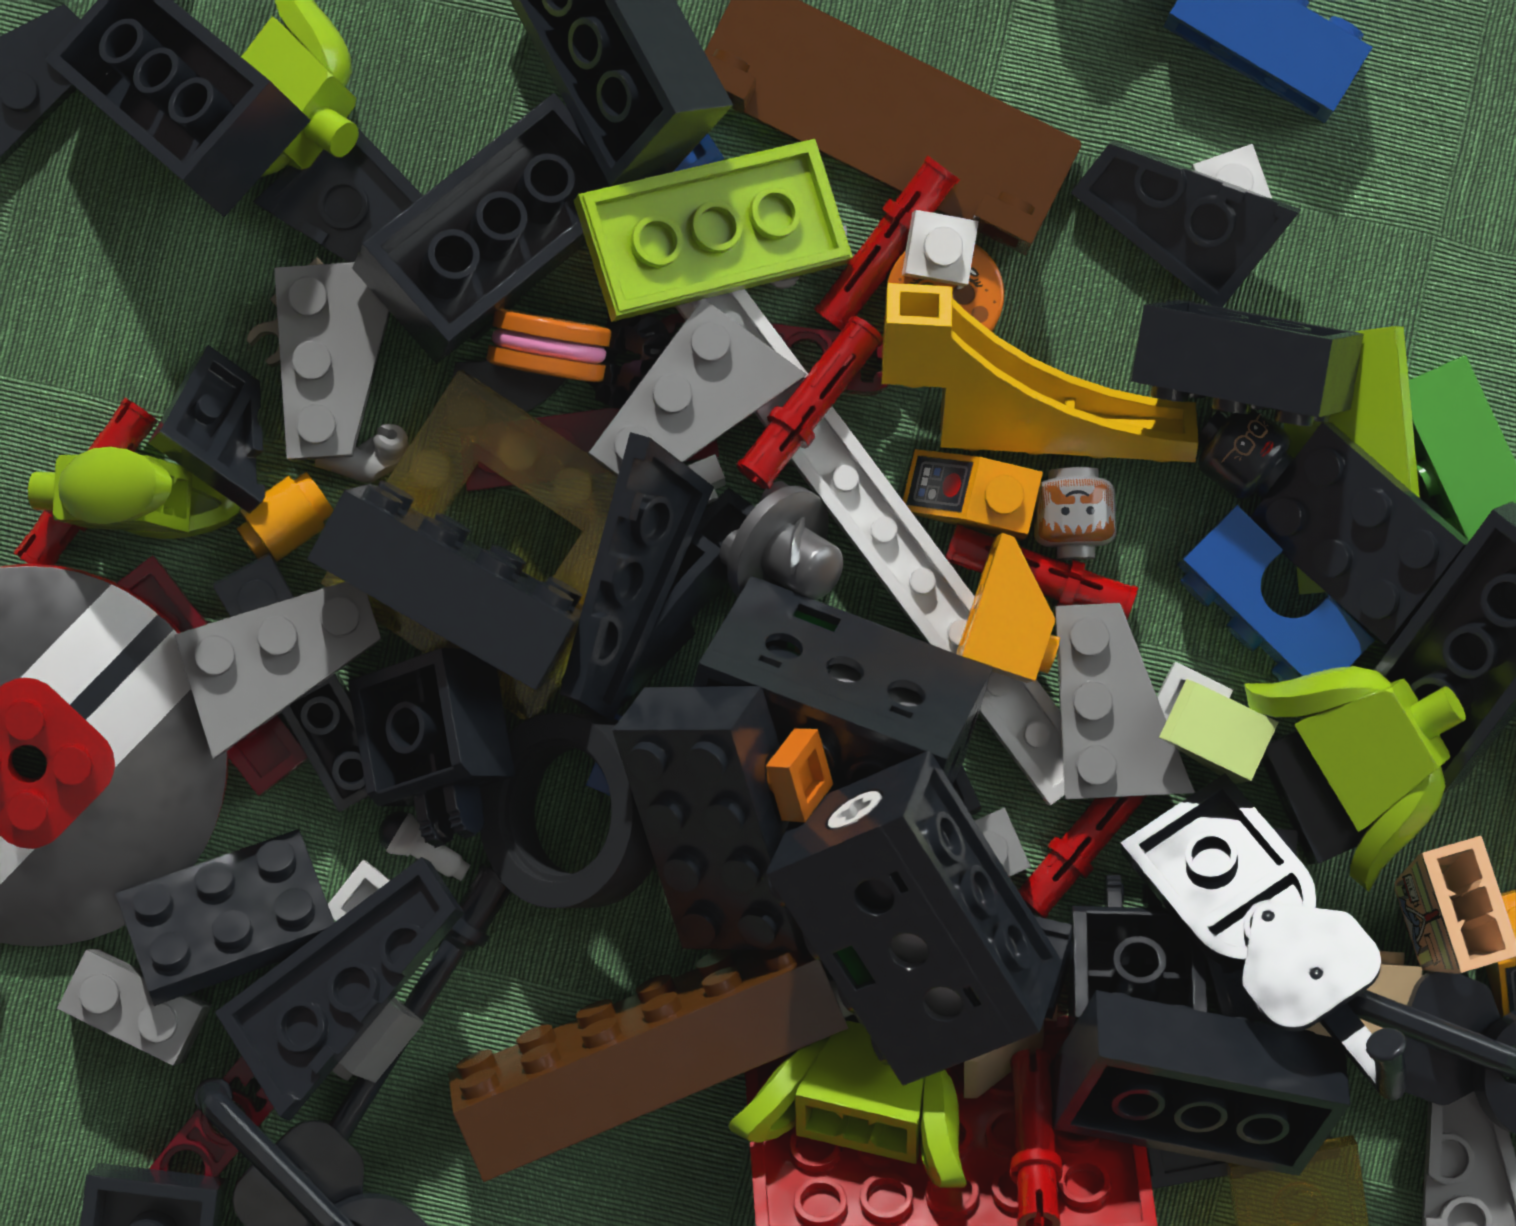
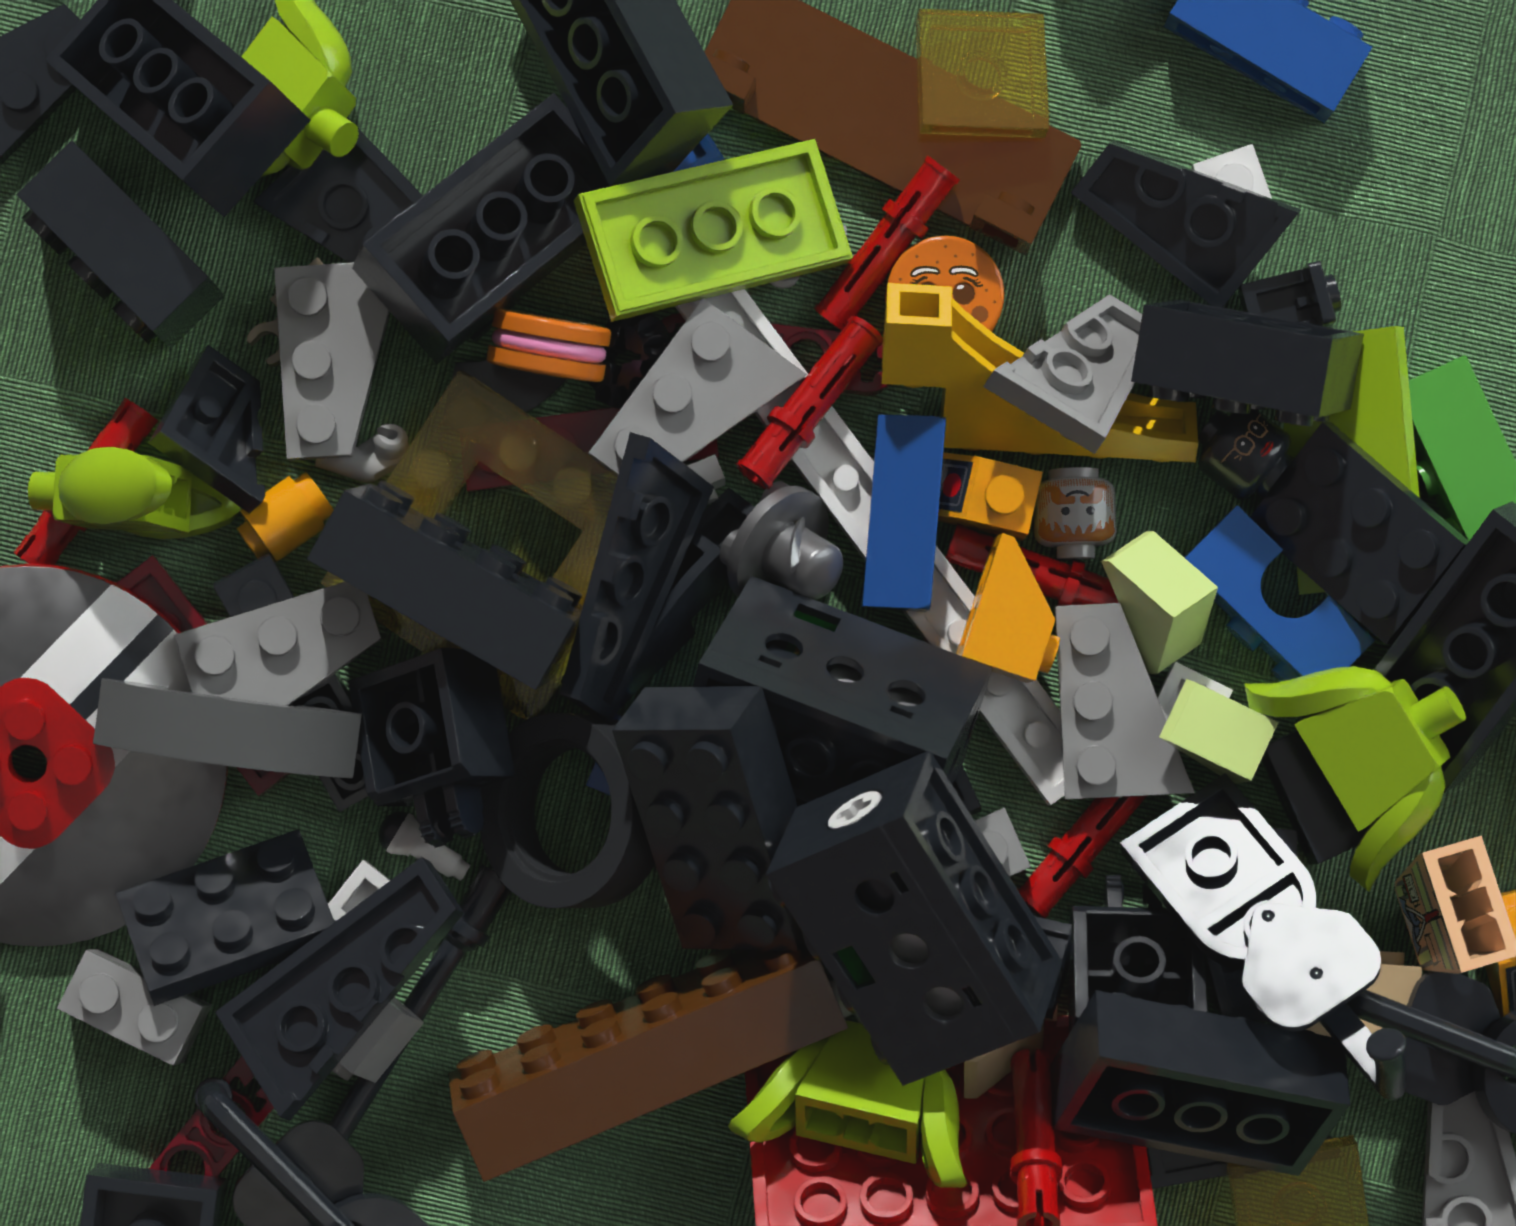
orange plate [766,728,833,823] -> none
white plate [902,210,979,287] -> none
none -> black brick [16,140,225,348]
none -> dark grey slope [93,678,362,778]
none -> blue slope [862,415,946,612]
none -> clear yellow tile [916,9,1049,138]
none -> light grey wing [983,294,1142,454]
none -> yellowish green slope [1101,531,1218,674]
none -> black bracket [1237,261,1341,327]

